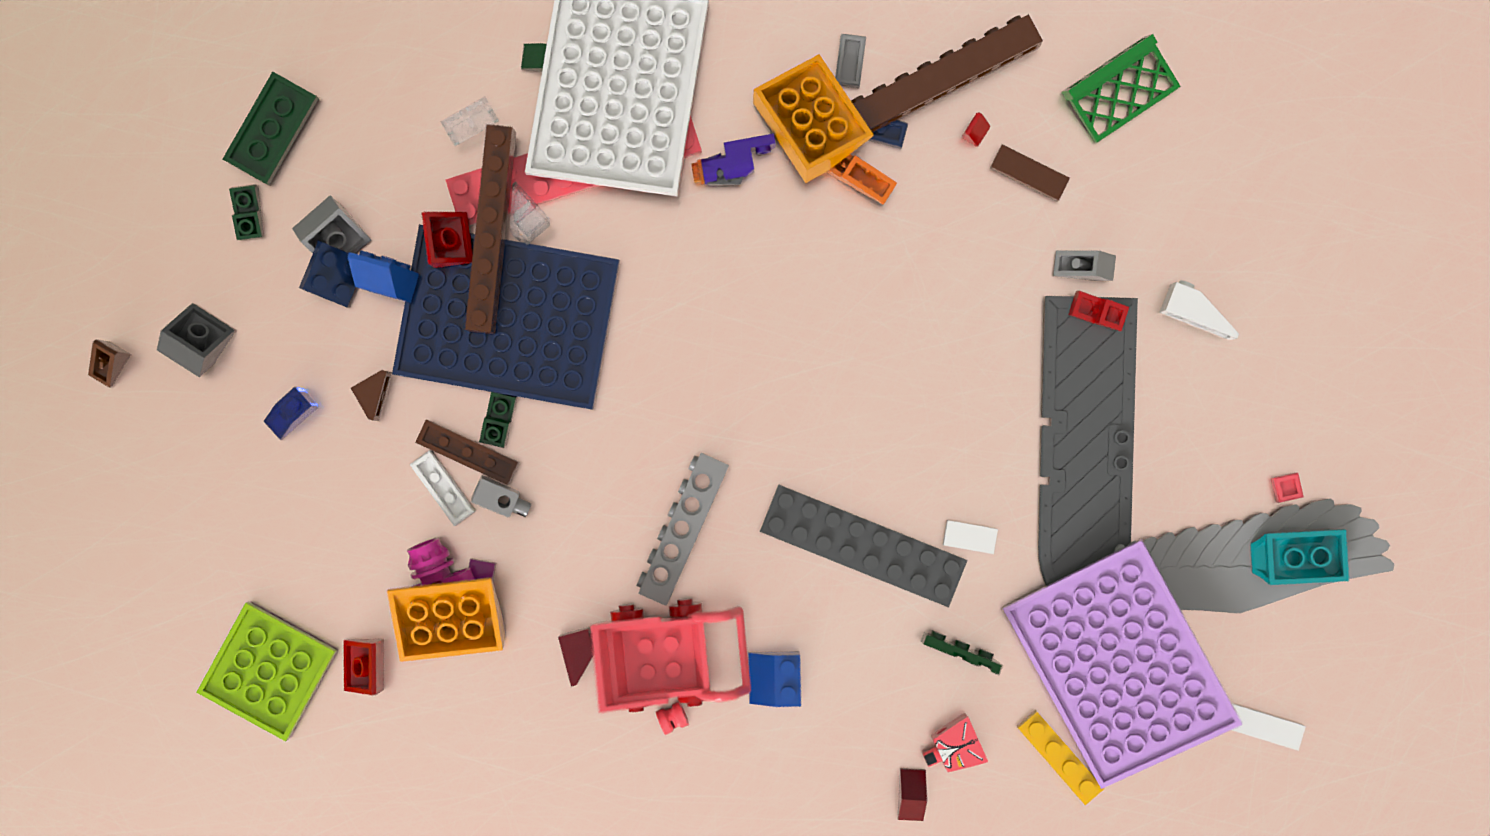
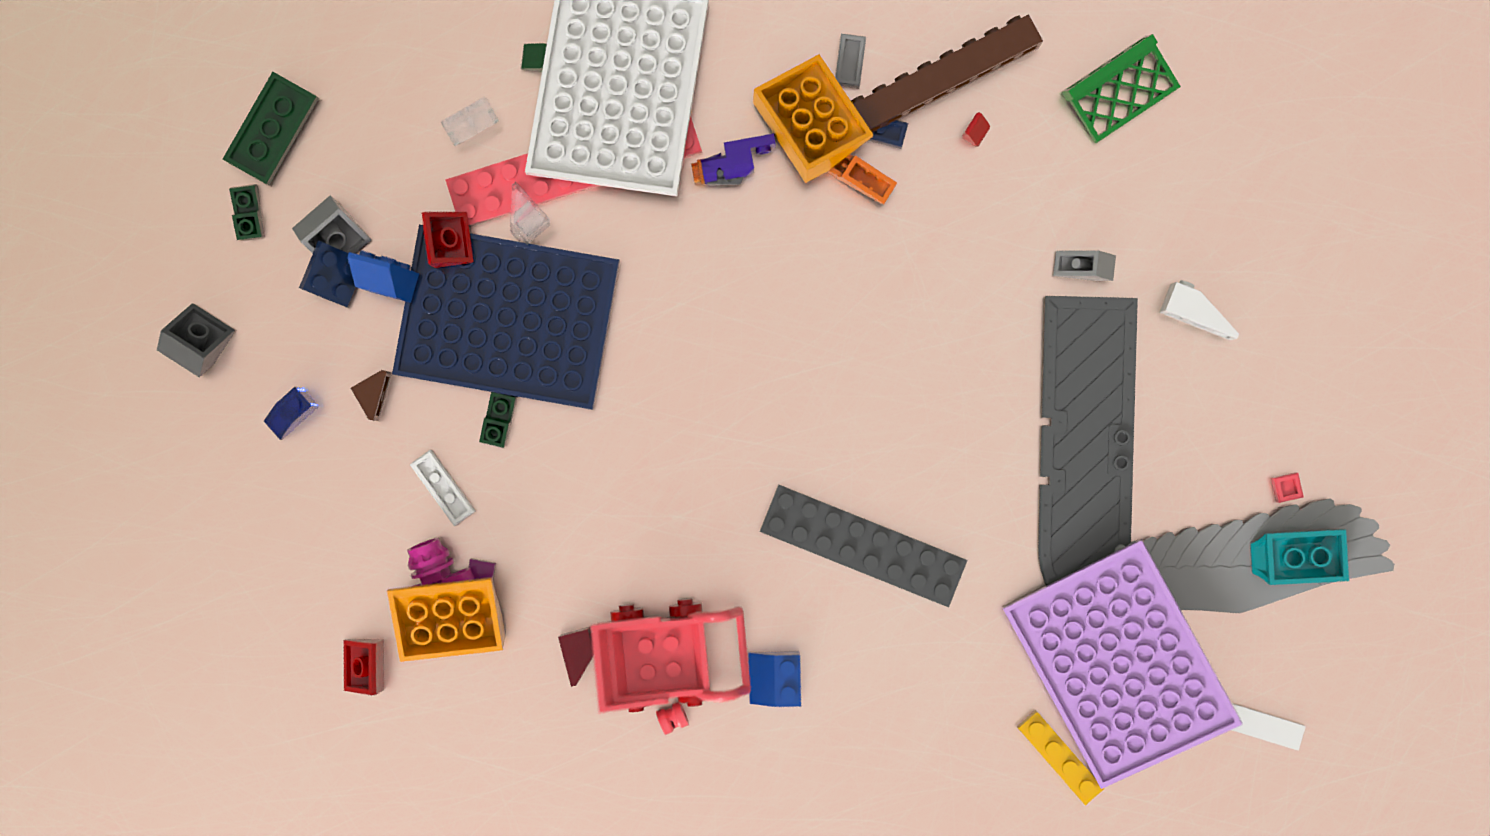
reddish brown slope [88,339,131,388] -> none
lime plate [196,602,337,742] -> none
reddish brown plate [415,420,519,485] -> none
reddish brown brick [465,124,516,334] -> none
light grey torso [471,475,531,517] -> none
light grey brick [636,453,729,606] -> none
dark red slope [898,768,927,821] -> none
dark green wing [921,630,1003,675] -> none
coral torso [922,713,988,772] -> none
white tile [943,520,998,554] -> none
reddish brown tile [990,144,1070,202] -> none
red slope [1068,291,1129,331] -> none

